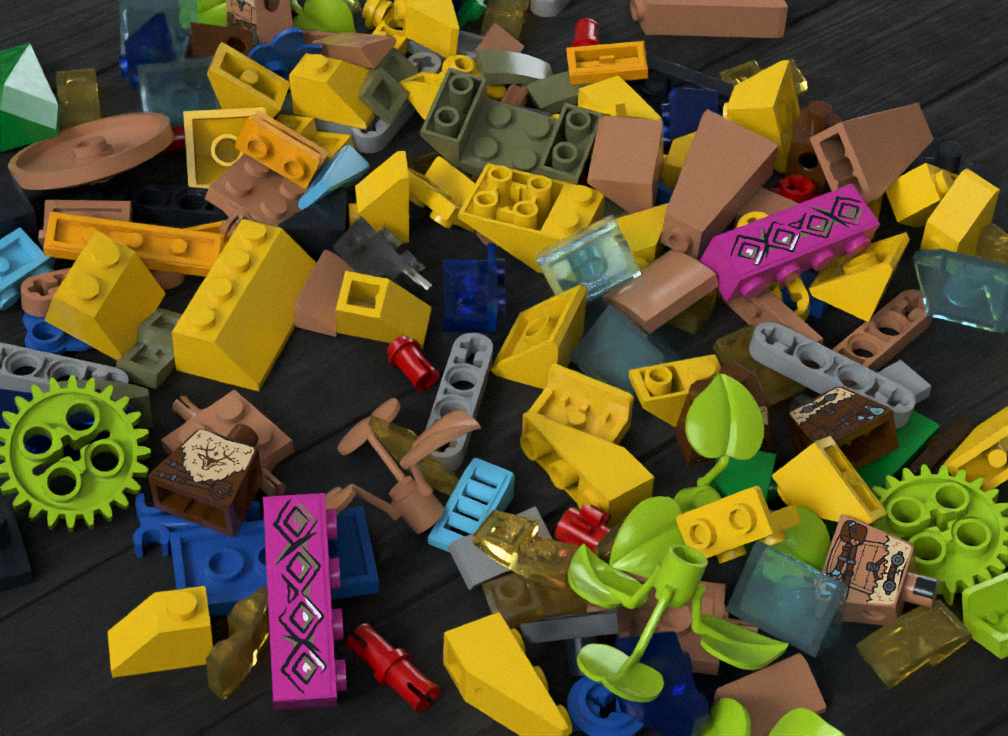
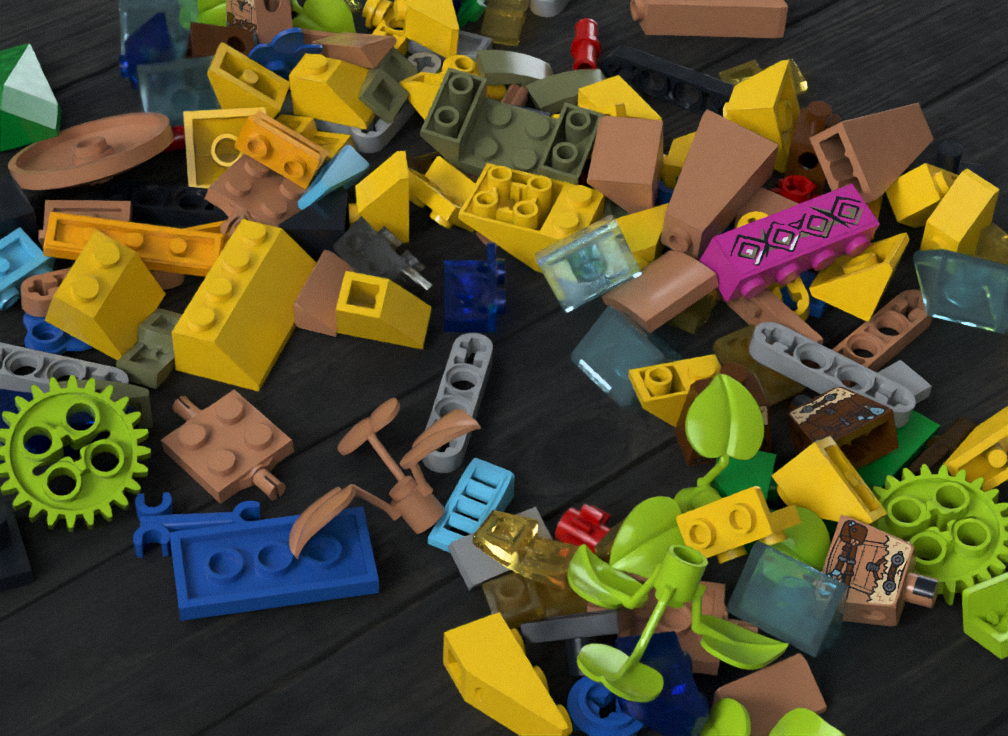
clear yellow slope [56,68,101,131] -> none
yellow slope [107,586,215,678] -> none
reddish brown torso [148,424,263,538] -> none
clear yellow slope [206,586,270,700] -> none
dark pink brick [263,493,347,710] -> none
red pin [346,623,440,713] -> none
clear yellow slope [368,415,459,496] -> none
red pin [387,336,440,392] -> none
nougat tile [474,23,524,53] -> none
yellow slope [490,283,587,389] -> none
yellow slope [520,411,654,529] -> none
yellow bracket [529,363,634,445] -> none
light orange tile [566,41,648,85] -> none
clear blue slope [660,87,718,155] -> none
clear yellow slope [856,599,973,689] -> none

